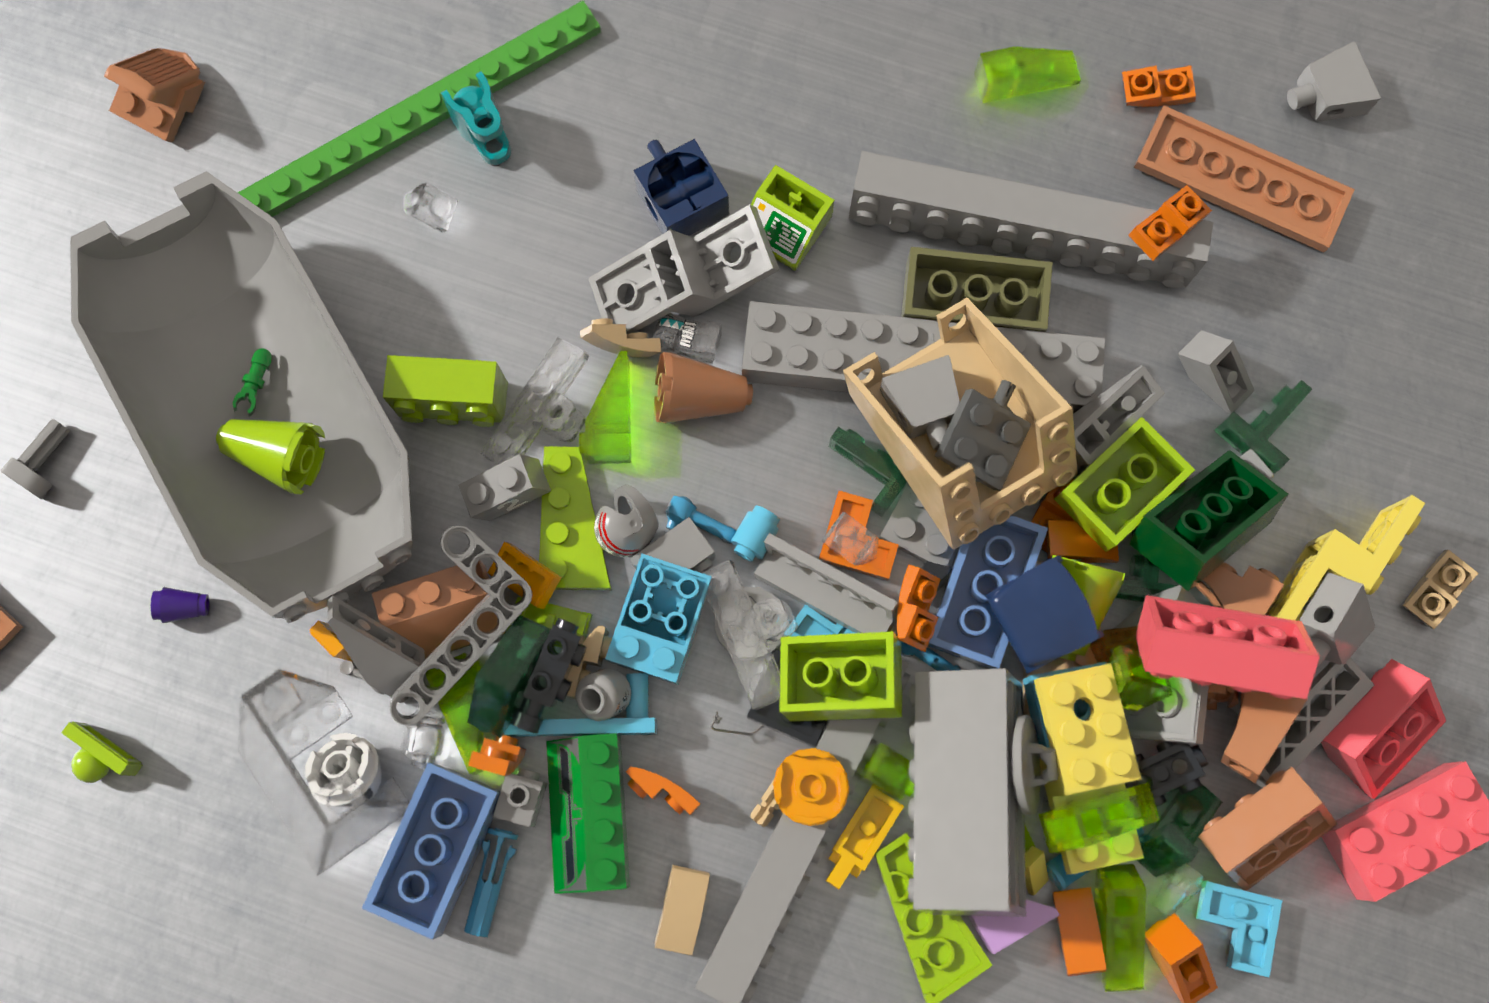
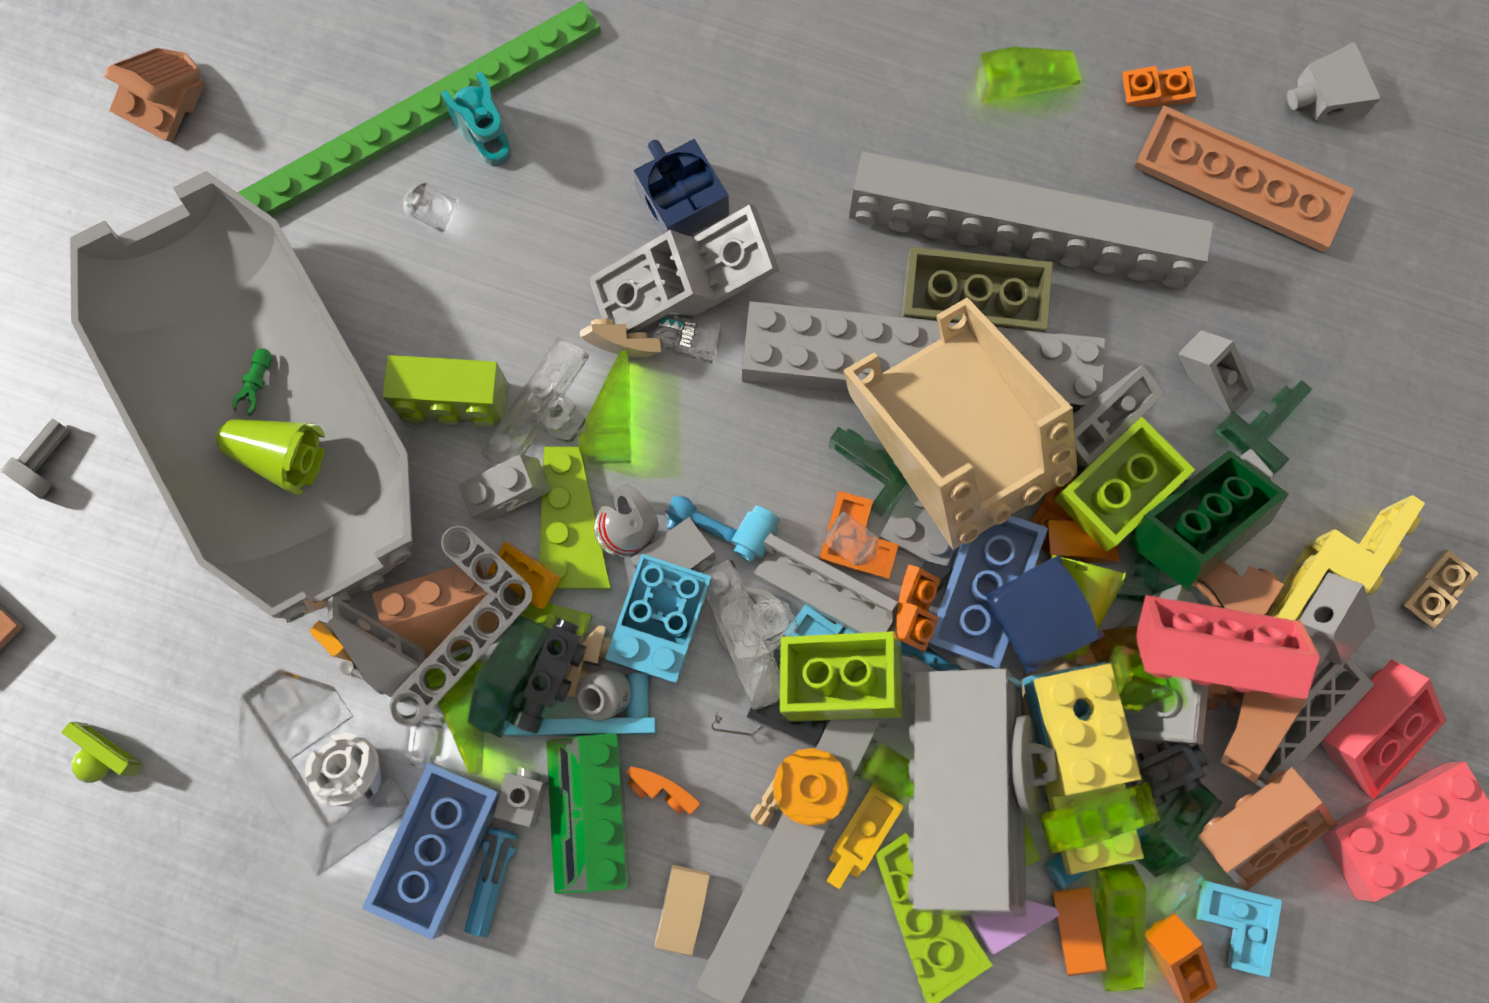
dark purple cone [151,587,210,623] -> none
orange slope [468,733,526,776] -> none
nougat cone [654,352,753,423] -> none
lime slope [751,165,835,271] -> none
light grey torso [880,355,960,450] -> none
dark grey plate [935,380,1031,491] -> none
light yellow piece [1025,846,1049,896] -> none
orange slope [1128,185,1212,261] -> none

